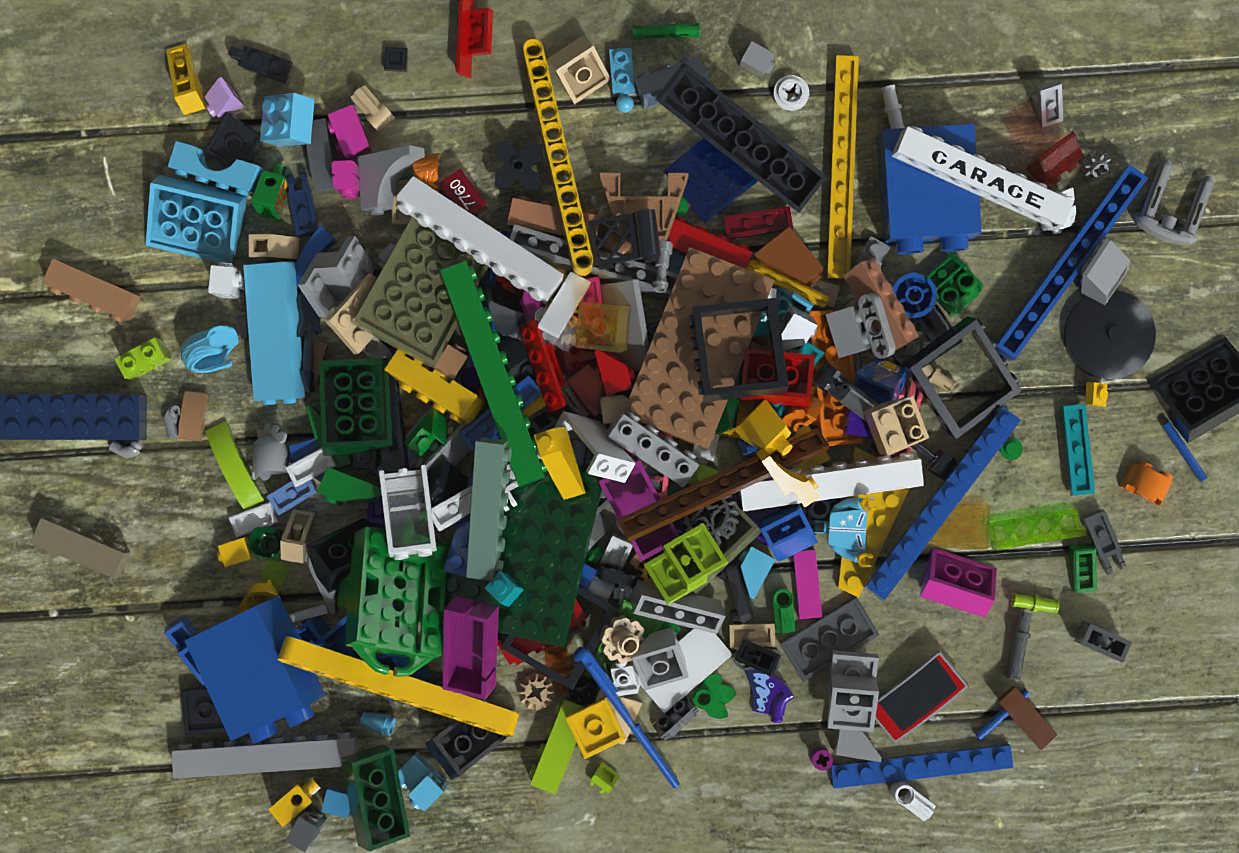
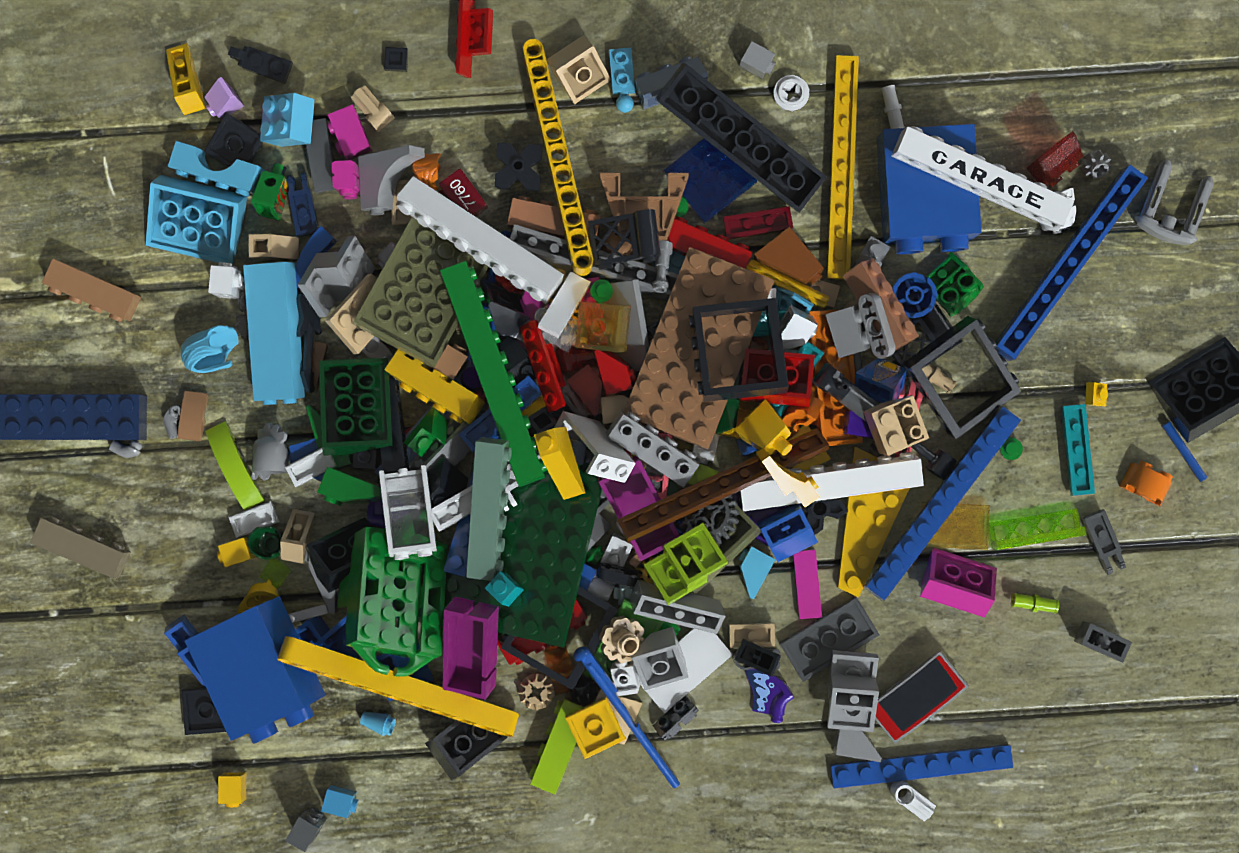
lime brick [115,338,172,380] -> none
light grey brick [172,732,358,779] -> none
medium blue plate [267,480,318,516] -> none
yellow torso [268,778,321,827] -> none
dark green brick [341,744,410,852] -> none
medium azure brick [398,752,449,811] -> none
lime tile [590,762,620,794] -> none
green pin [633,22,700,40] -> none
green plate [692,674,737,719] -> none
black piece [718,562,753,624] -> none
green piece [770,586,795,633] -> none
magenta bush [810,747,833,771] -> none
medium azure torso [814,496,876,567] -> none
blue bar [975,688,1031,740] -> none
reddish brown tile [996,685,1057,750] -> none
dark grey pin [1006,611,1032,680] -> none
light grey slope [1031,80,1063,128] -> none
black dish [1064,290,1156,380] -> none
green slope [1069,543,1097,593] -> none
light grey slope [1080,238,1130,305] -> none
none -> yellow brick [218,772,246,808]
none -> green plate [590,280,613,302]

